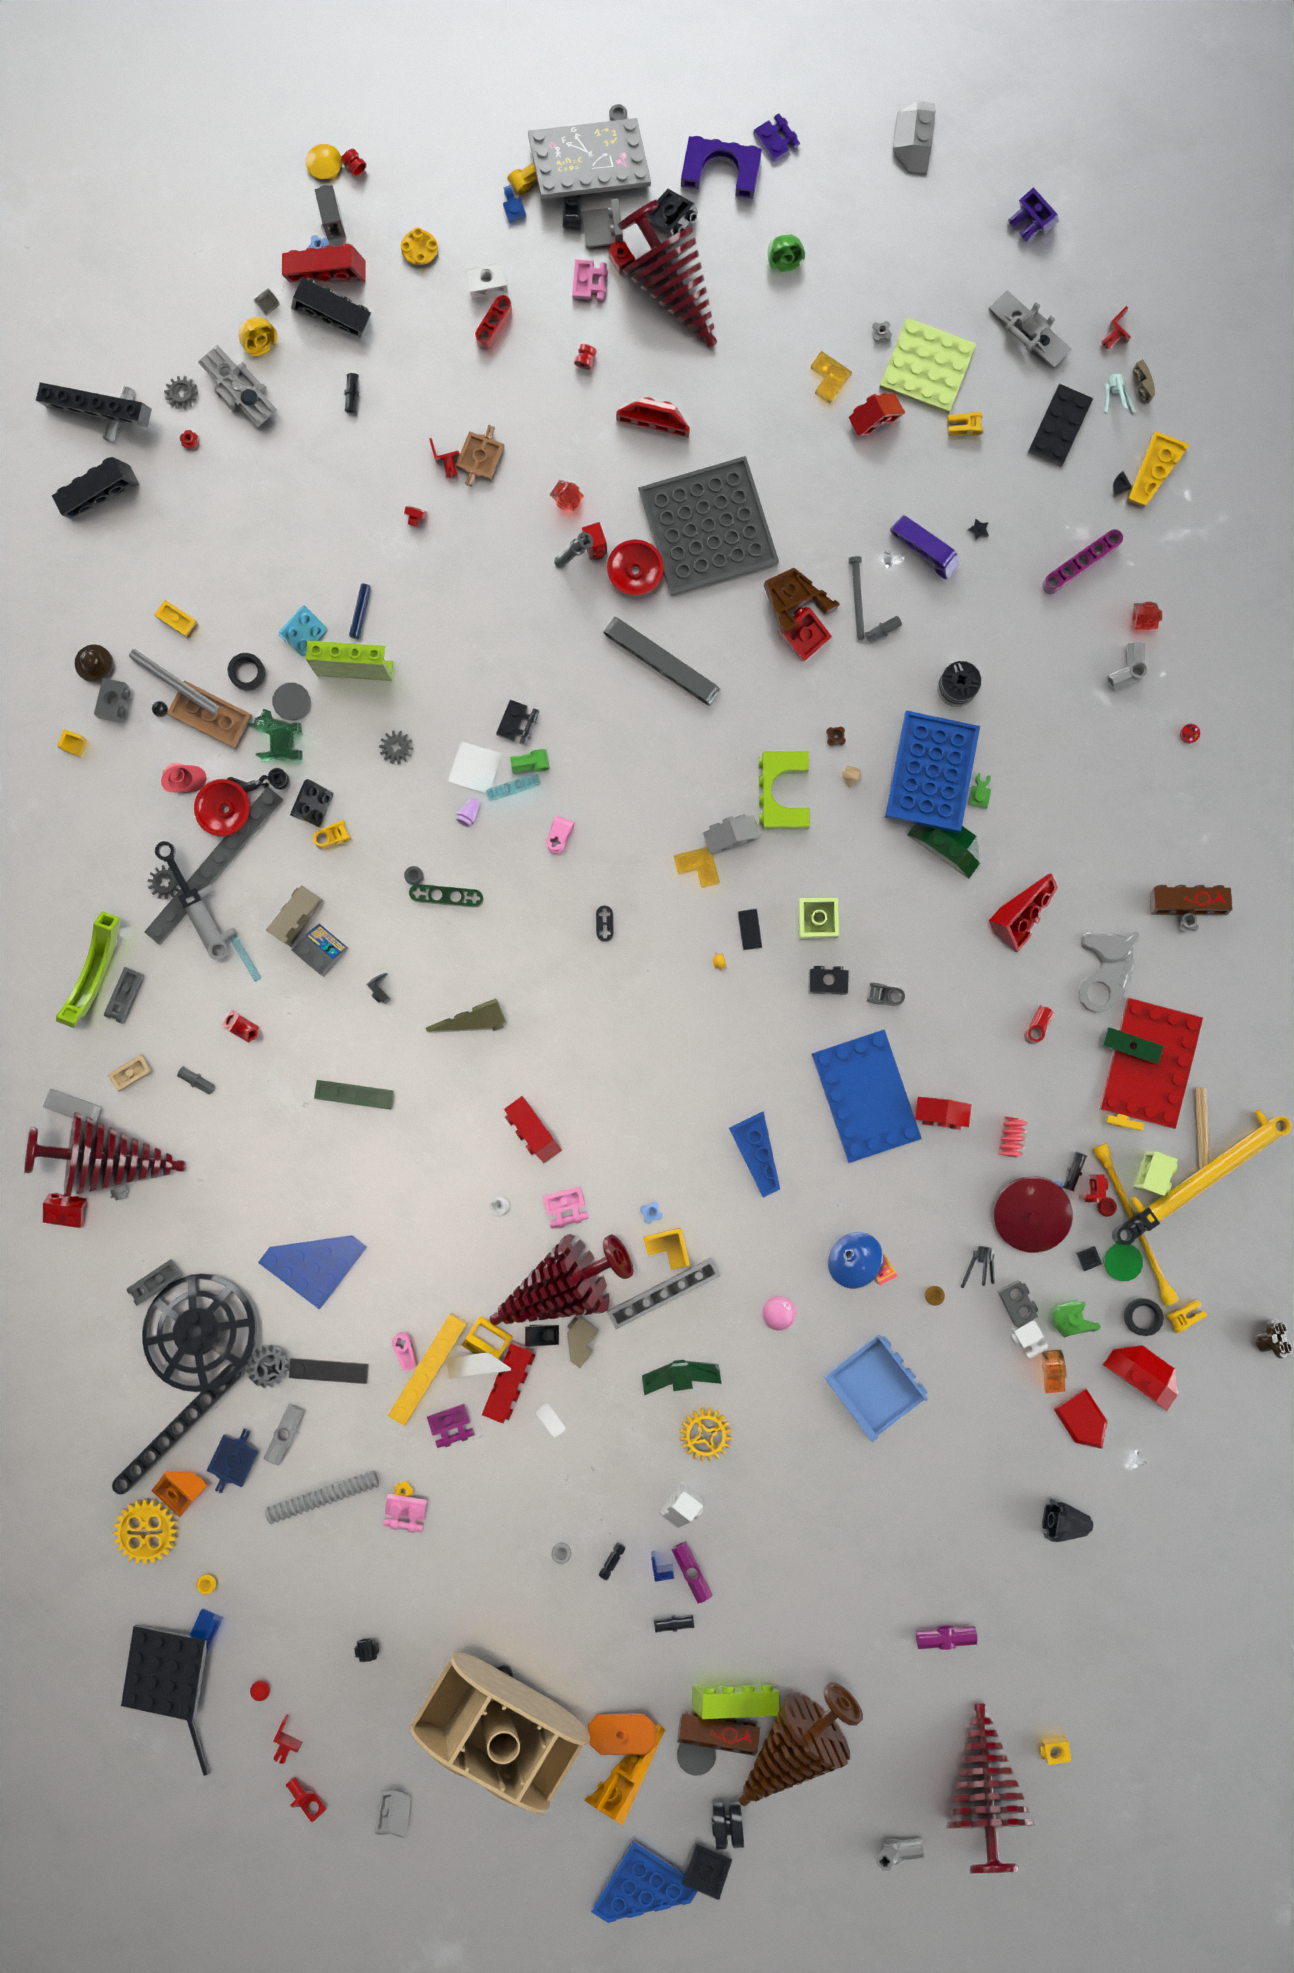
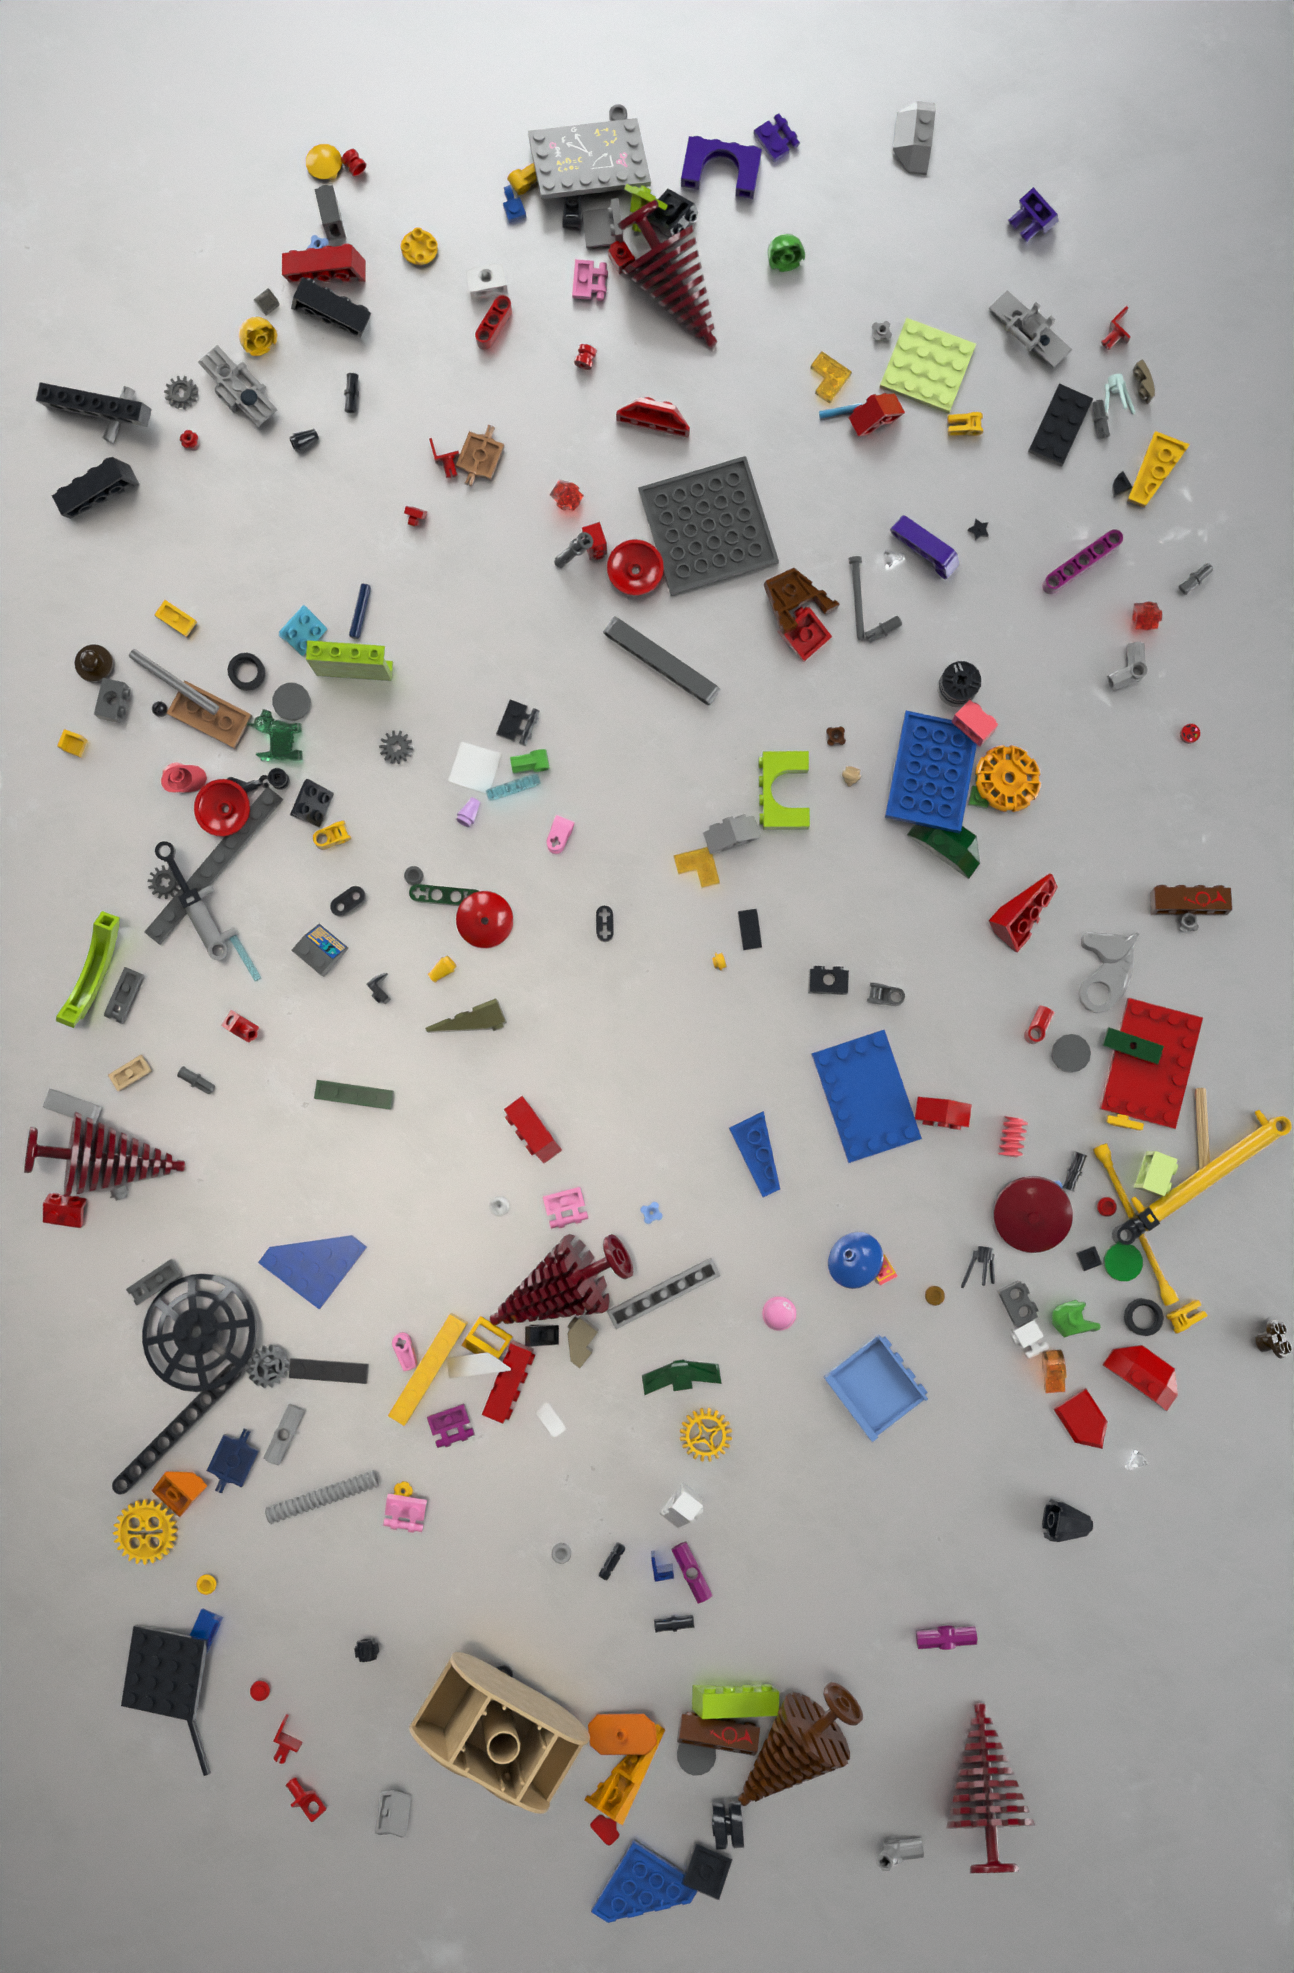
dark tan wedge [266,885,323,947] -> none
yellow panel [643,1228,690,1270] -> none
yellowish green brick [798,898,839,939] -> none
yellow brick [1039,1736,1072,1765] -> none
red bracket [1079,1174,1108,1203] -> none
none -> black cone [289,429,319,451]
none -> black plate [330,886,366,917]
none -> yellow cone [428,955,457,983]
none -> red dish [456,891,513,948]
none -> red sticker [590,1815,620,1846]
none -> lime piece [624,184,668,232]
none -> dark azure piece [819,403,863,419]
none -> coral brick [952,700,998,747]
none -> light orange plate [975,745,1041,812]
none -> dark grey tile [1052,1034,1091,1072]
none -> dark grey axle [1092,400,1110,439]
none -> dark grey axle [1178,562,1213,595]

